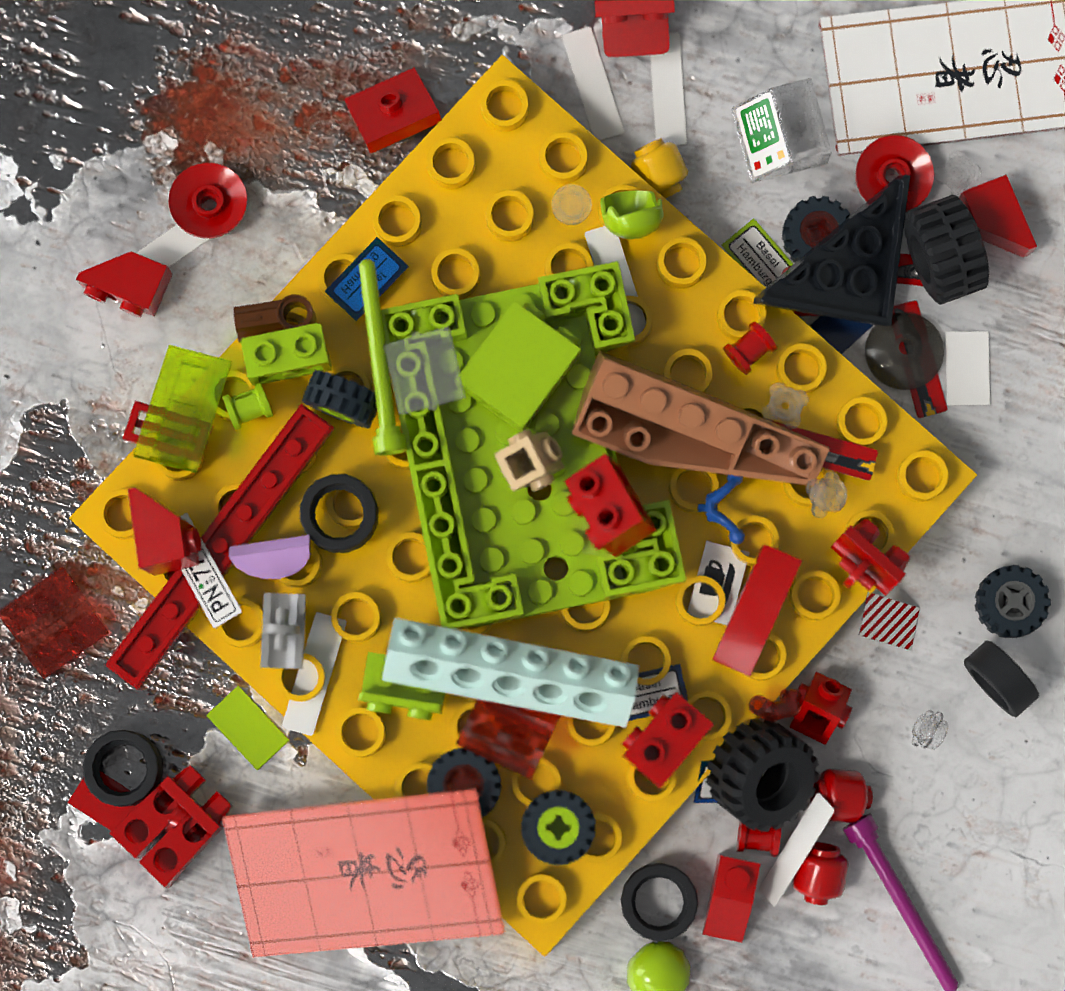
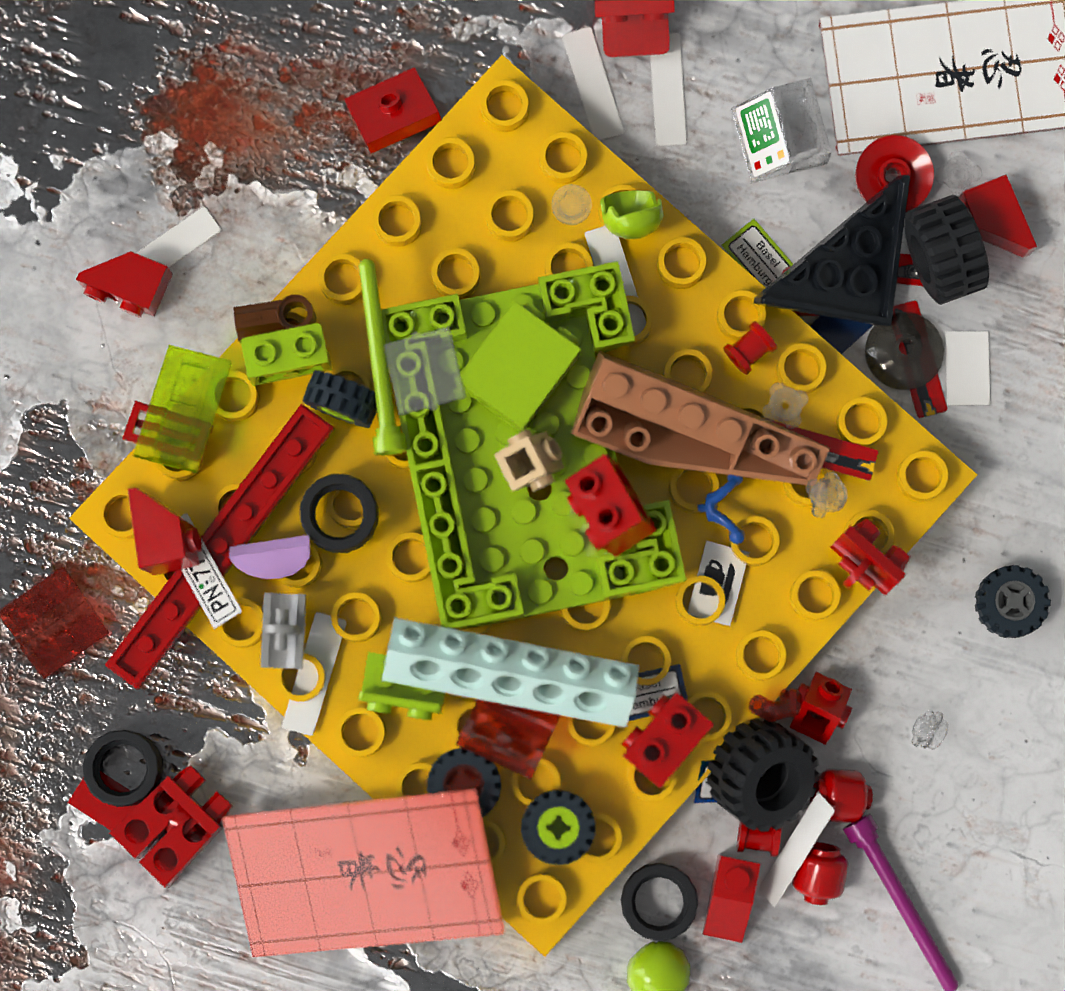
red dish [168,163,247,238] -> none
lime sticker [206,686,289,771] -> none
lime bush [222,382,273,430] -> none
sticker [324,237,409,321] -> none
yellow head [631,138,688,198] -> none
red slope [712,544,802,677] -> none
black wheel [782,196,850,263] -> none
sticker [859,592,920,650] -> none
black tyre [964,640,1039,717] -> none

